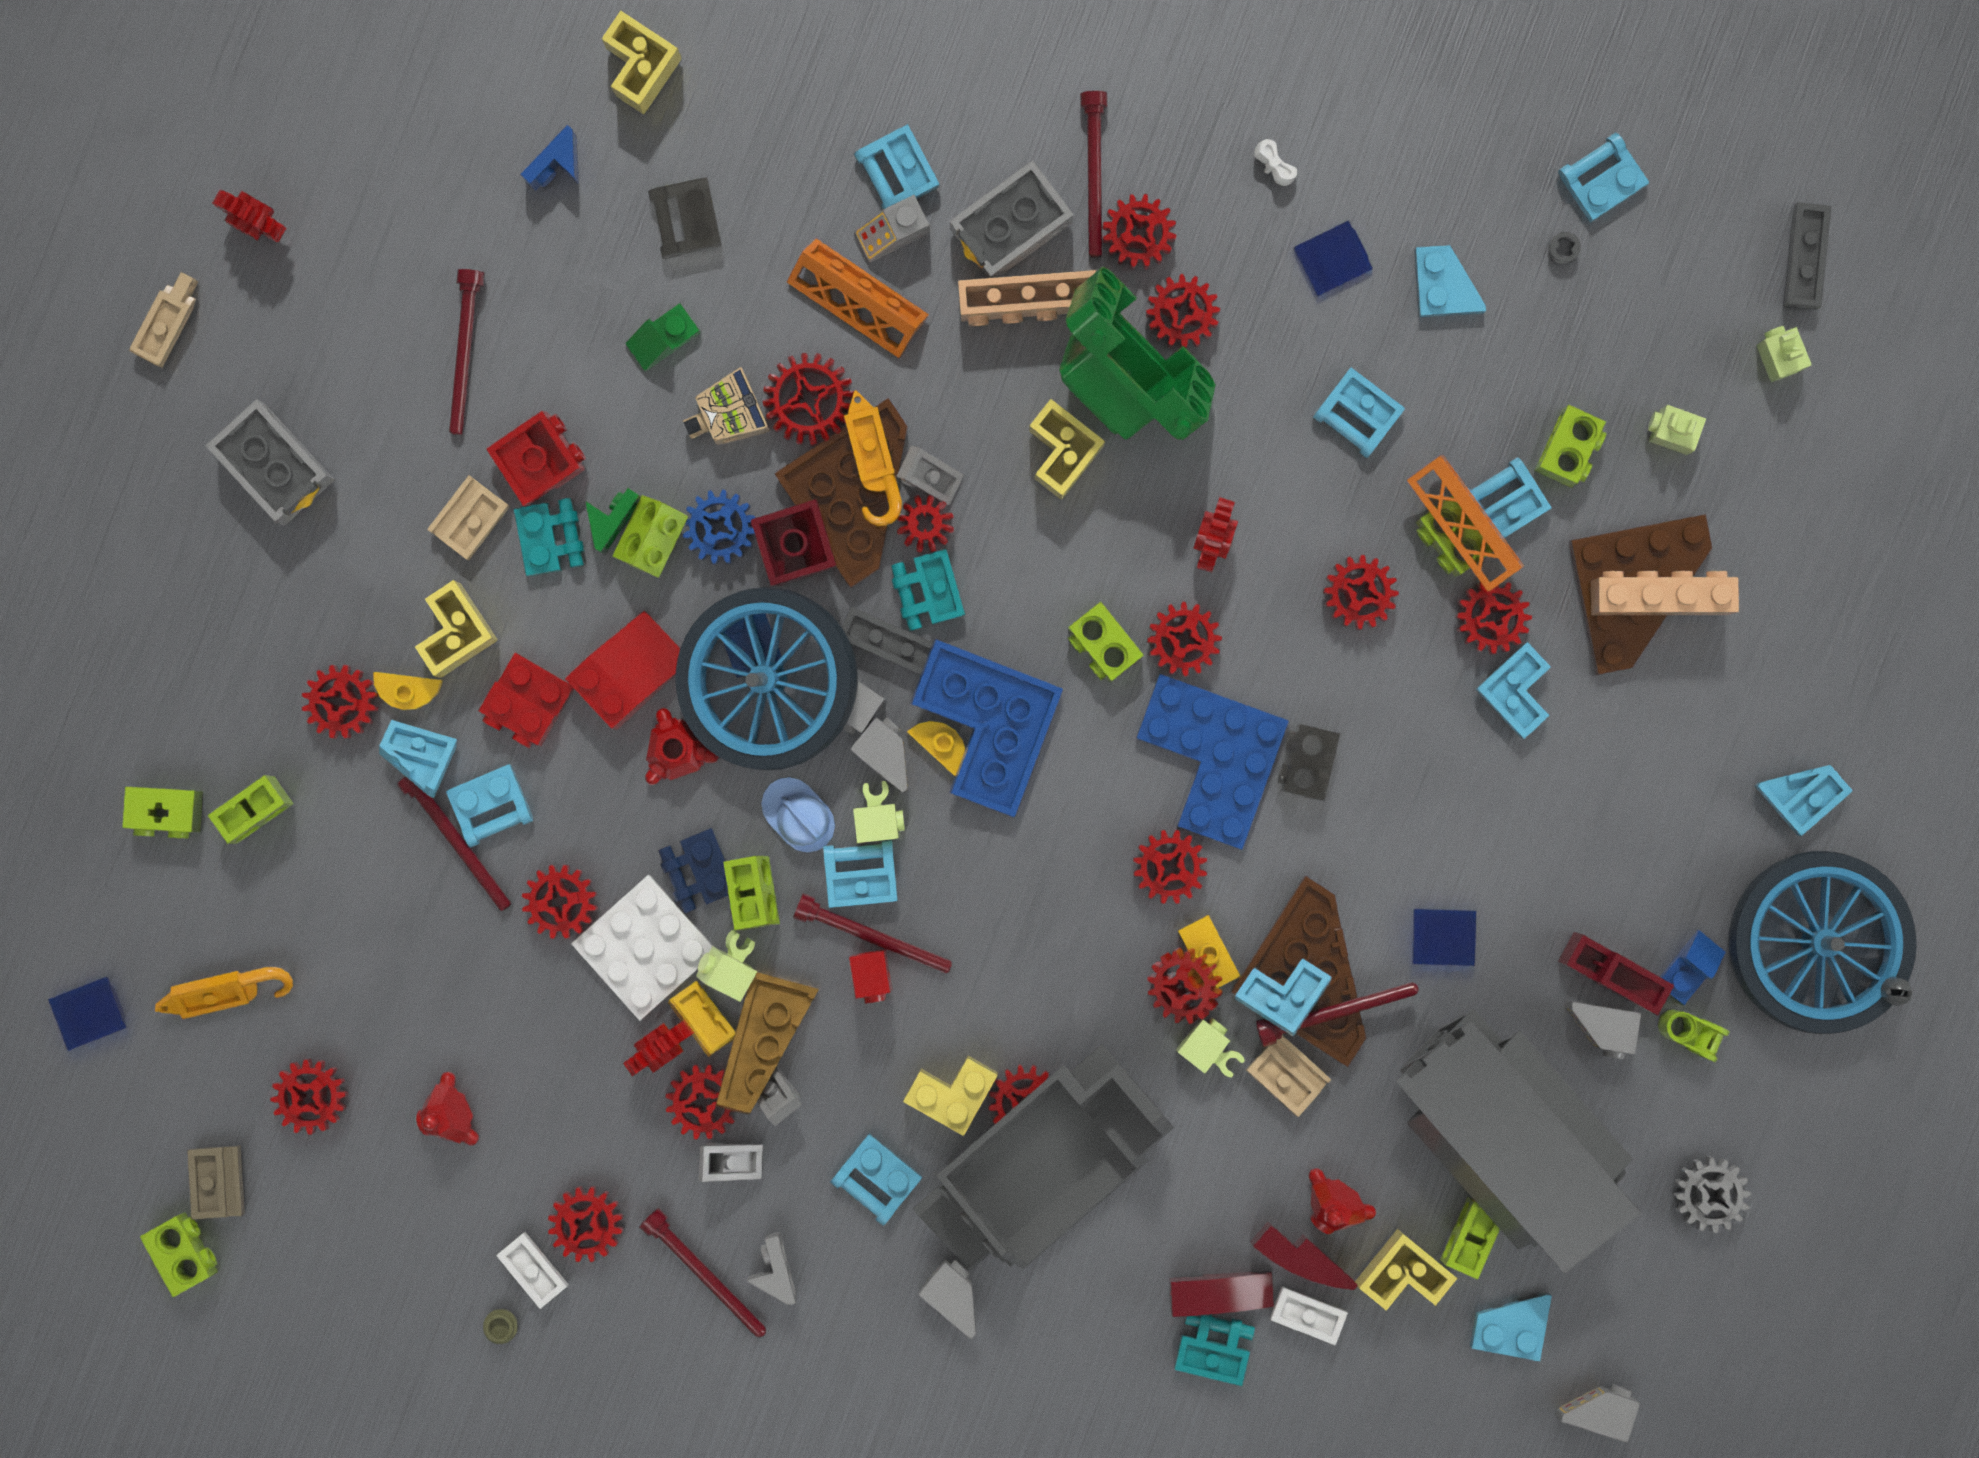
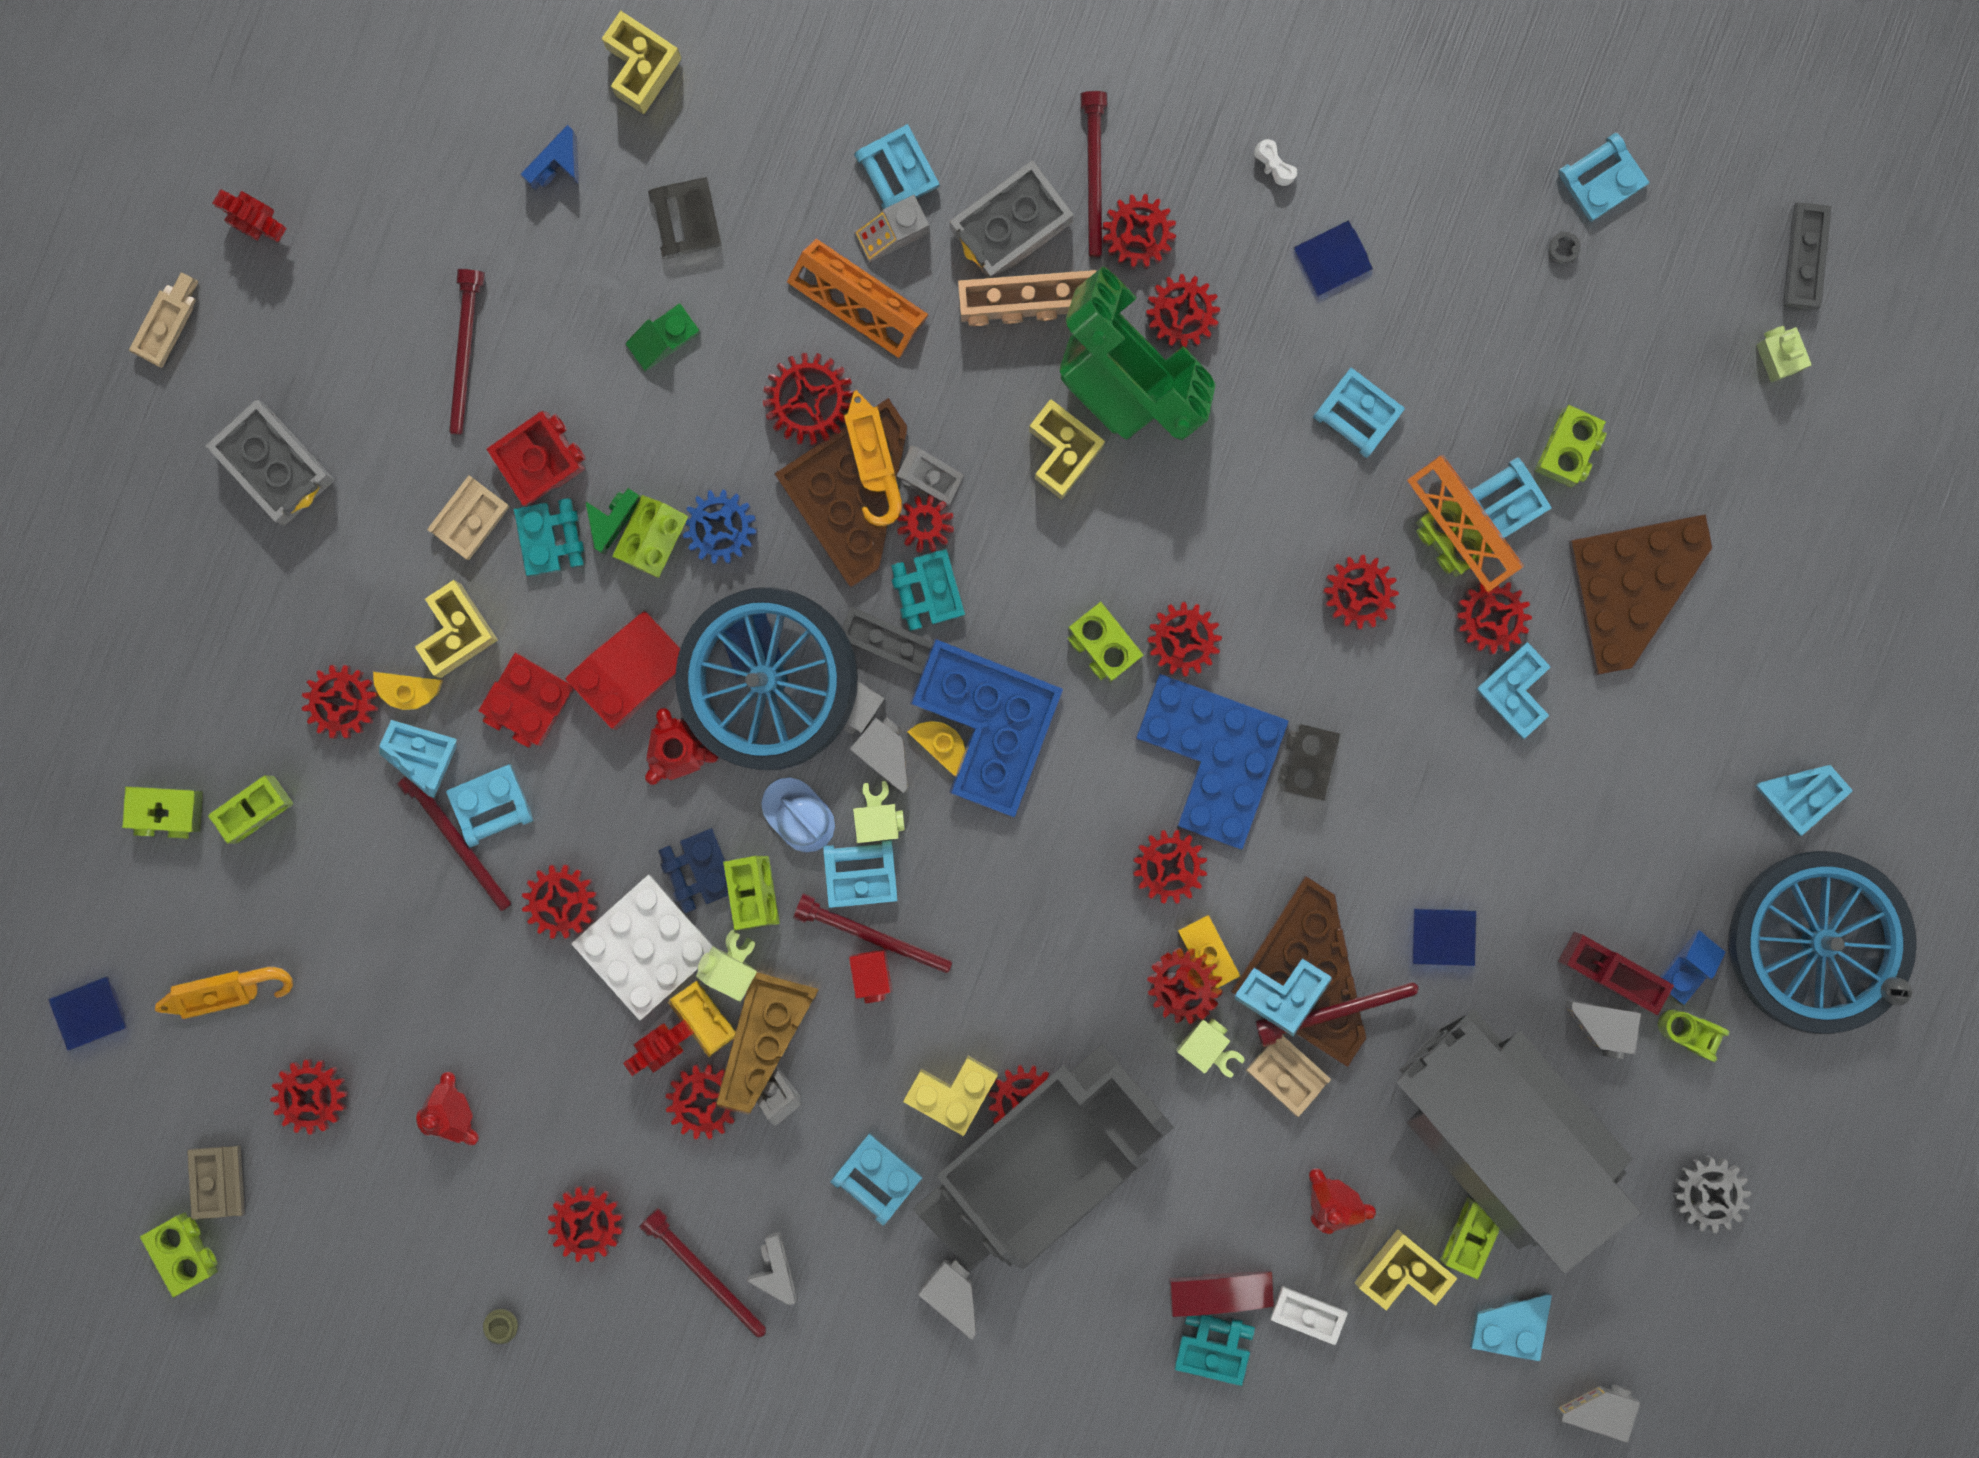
white plate [496,1232,569,1309] -> none
torso [683,367,770,445] -> none
light grey slope [699,1142,763,1182] -> none
dark red slope [751,499,837,587] -> none
red gear [1193,497,1238,573] -> none
dark red slope [1250,1222,1358,1290] -> none
medium azure wing [1414,245,1486,317] -> none
light nougat brick [1591,571,1739,615] -> none
yellowish green brick [1647,405,1706,455] -> none

